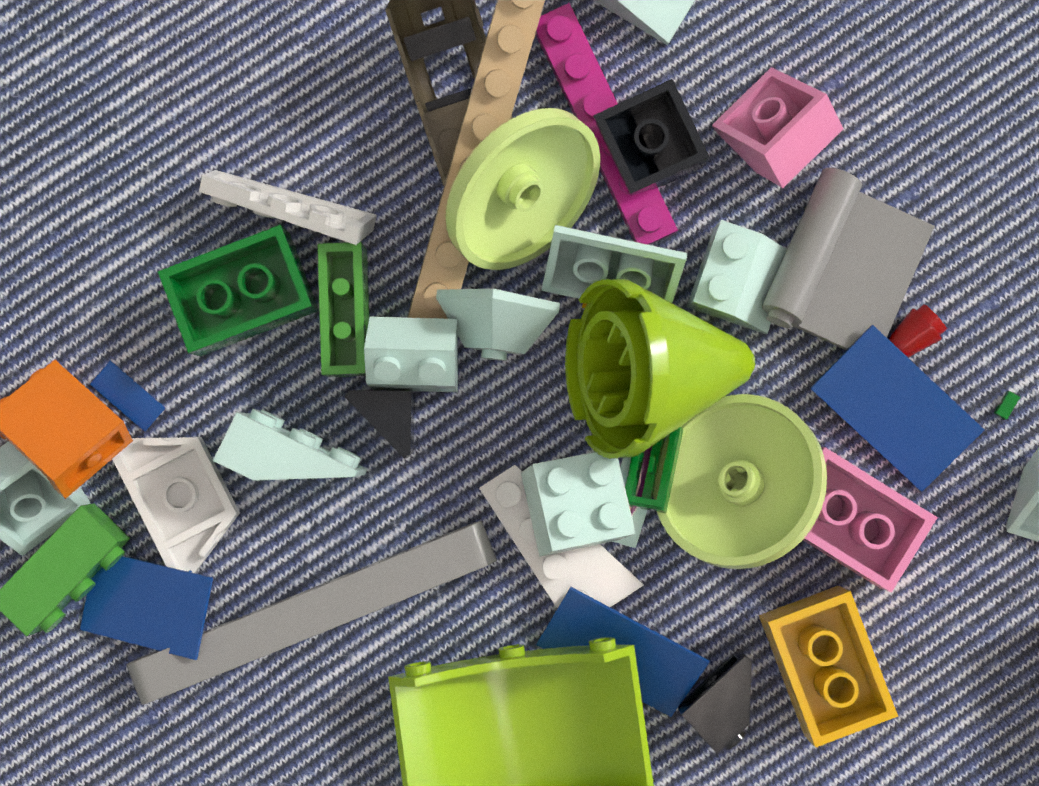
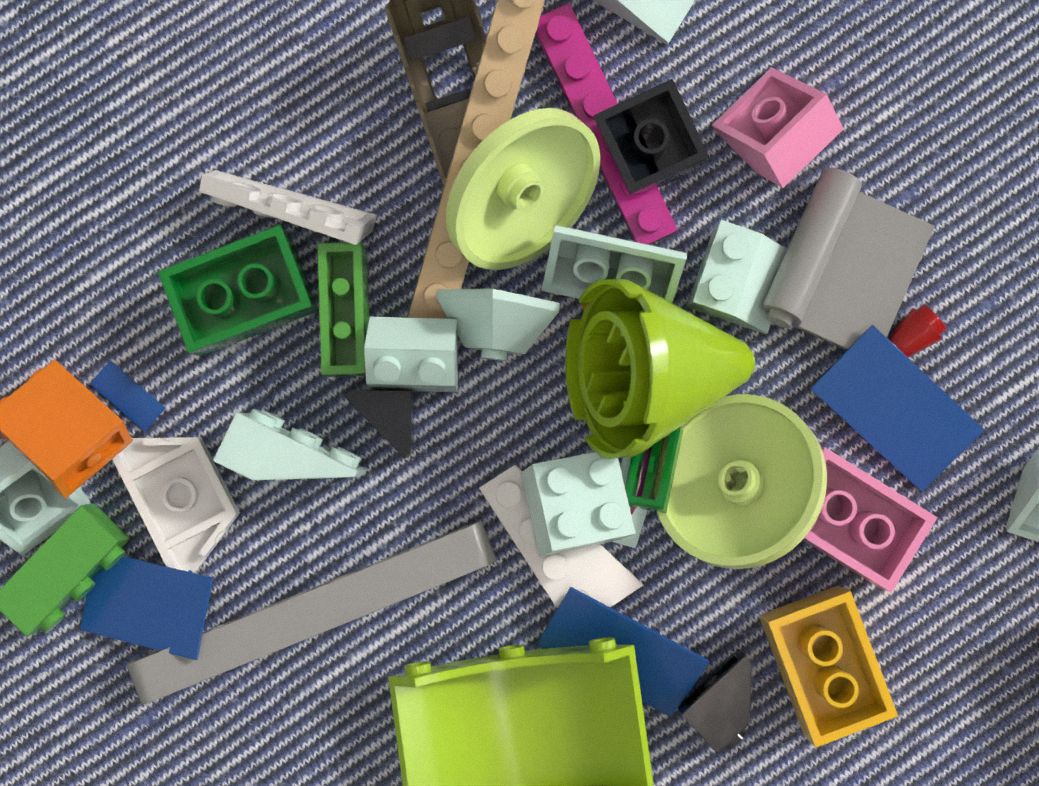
green piece [994,391,1020,420] -> none

